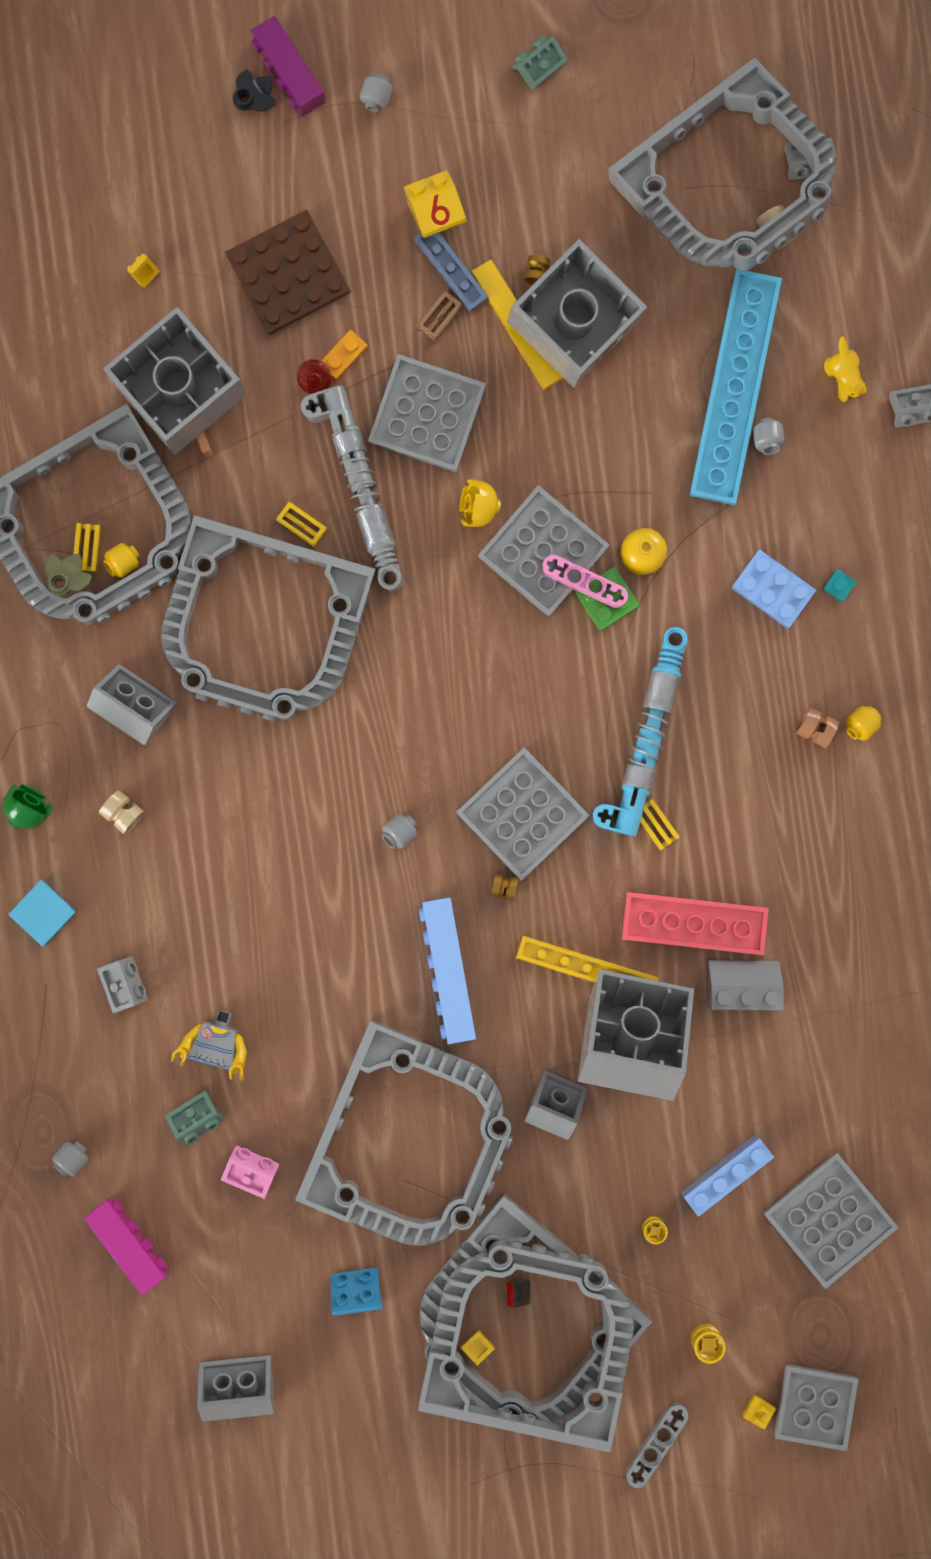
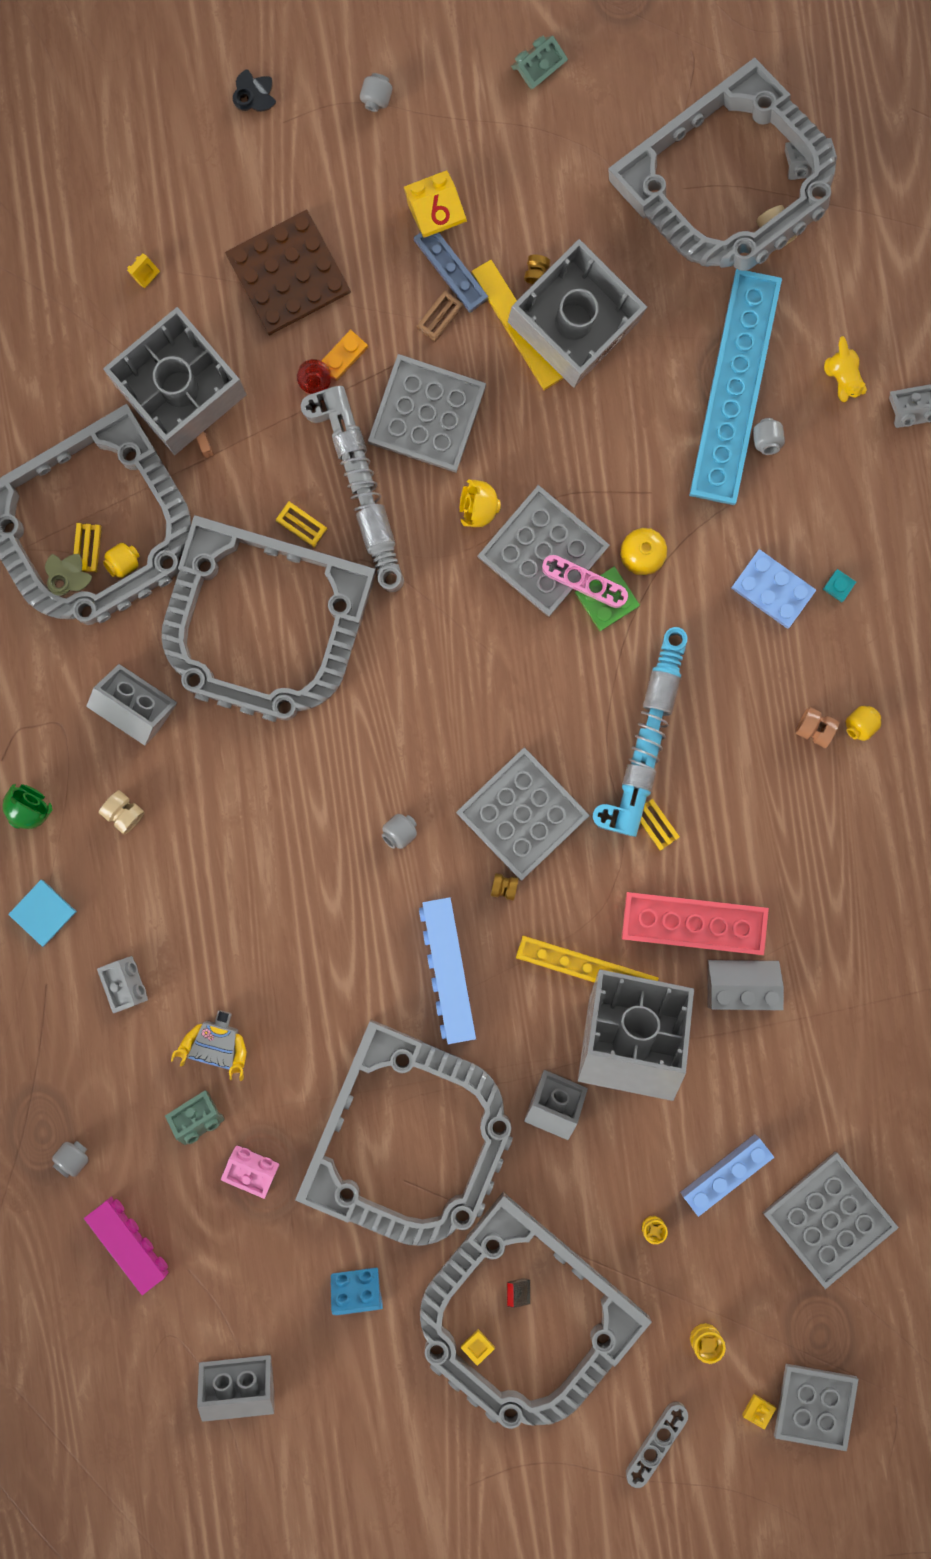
magenta brick [251,15,326,117] -> none
light grey arch [418,1239,634,1453] -> none

